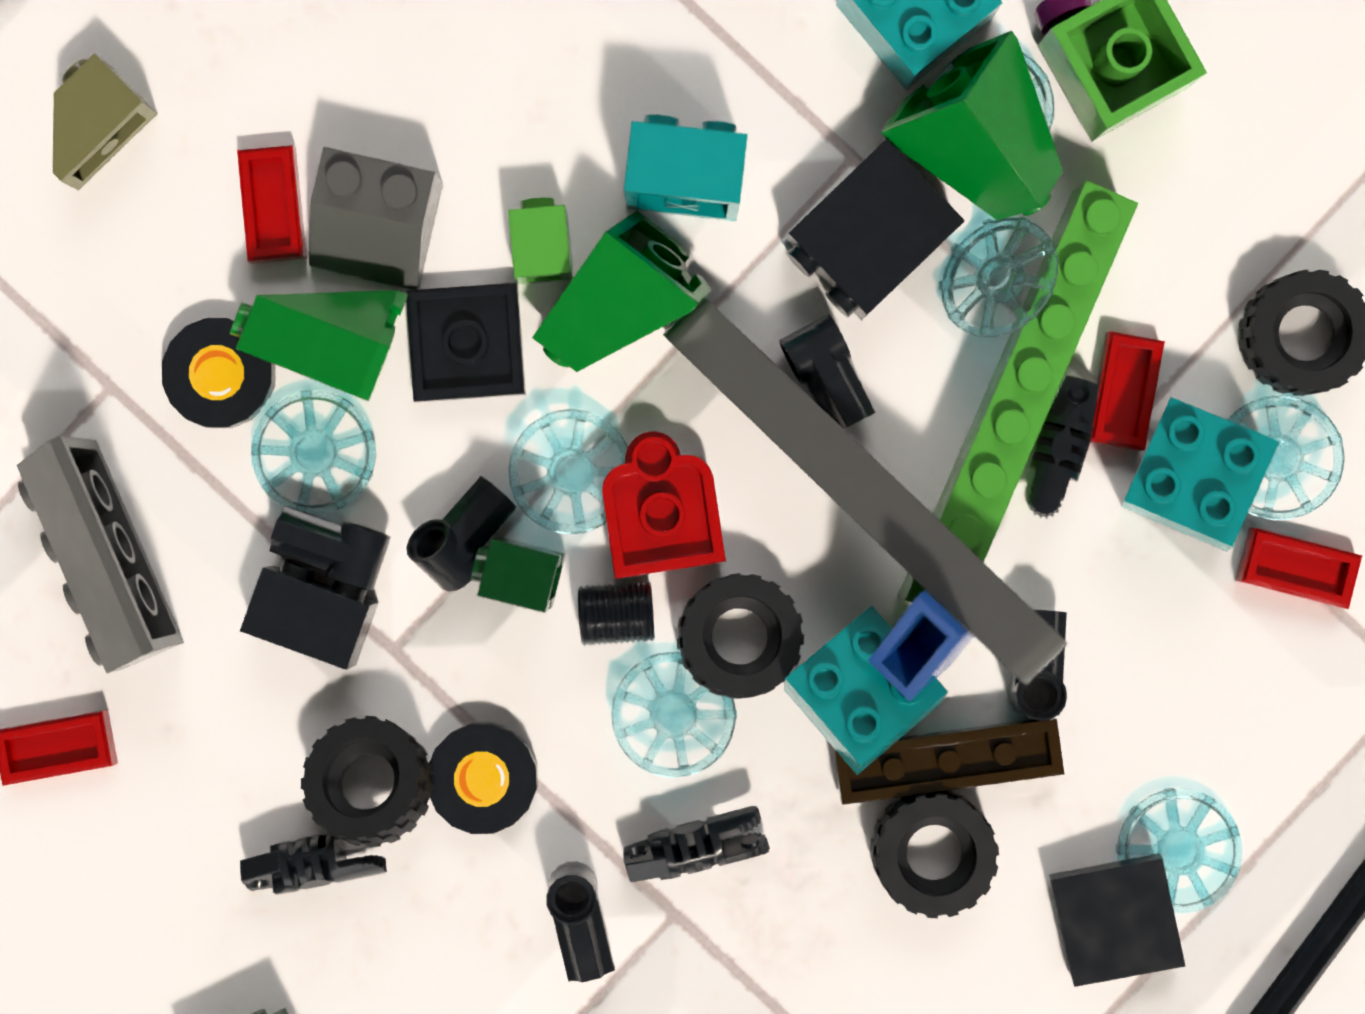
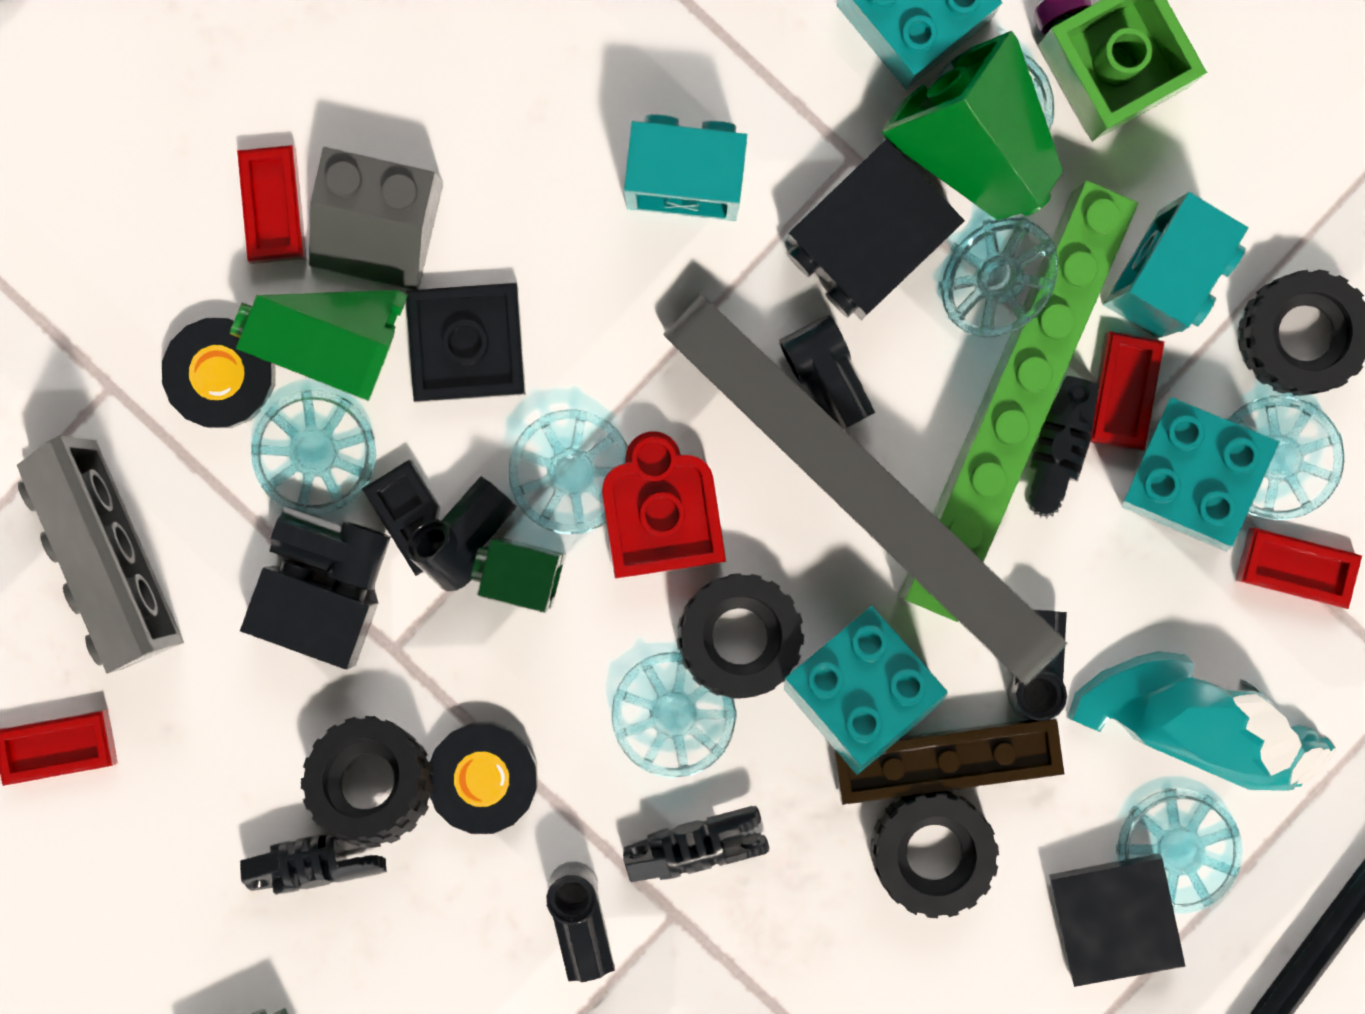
olive slope [52,53,157,191] -> none
bright green brick [508,197,574,285] -> none
green slope [532,210,711,372] -> none
black piece [578,581,655,646] -> none
blue slope [868,591,974,702] -> none
none -> black tile [362,460,441,576]
none -> teal animal [1067,651,1337,791]
none -> teal brick [1103,192,1249,339]

